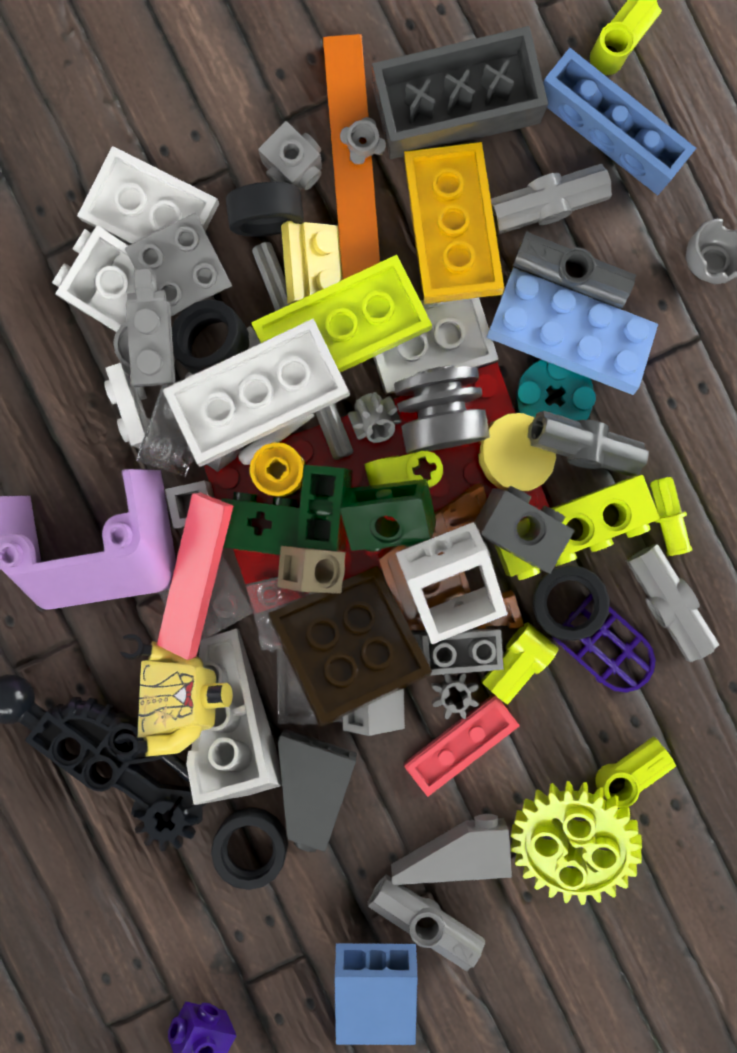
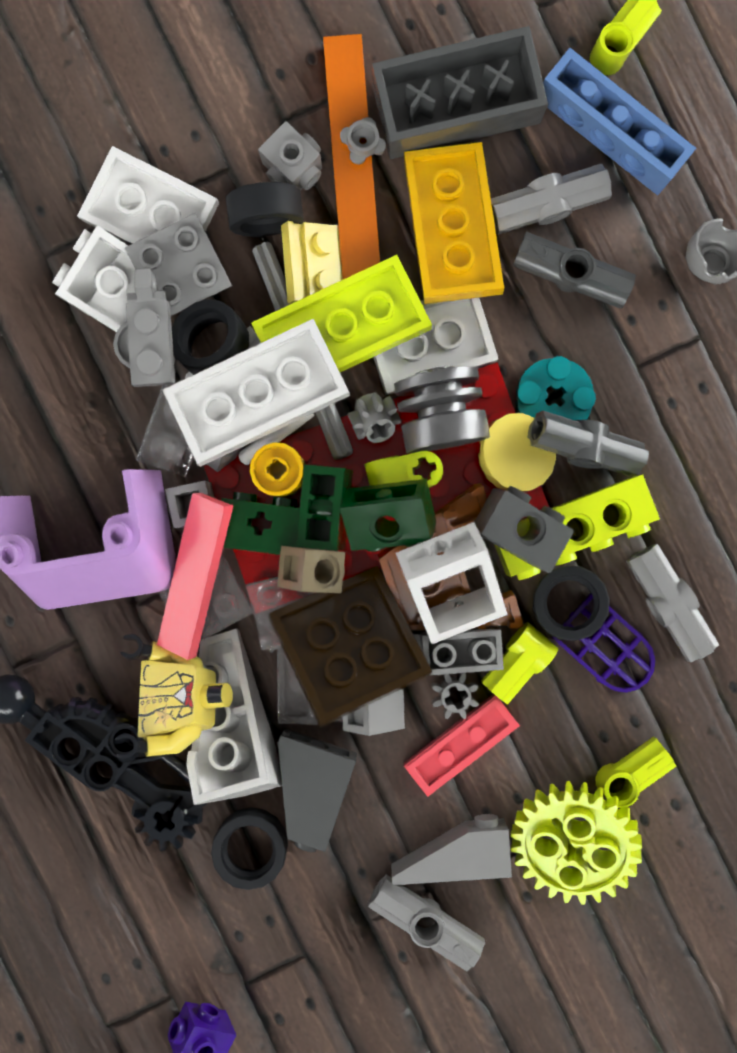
white plate [104,363,159,449] -> none
medium blue brick [335,943,418,1045] -> none
light blue plate [486,267,658,395] -> none
neon yellow axle [650,477,692,556] -> none

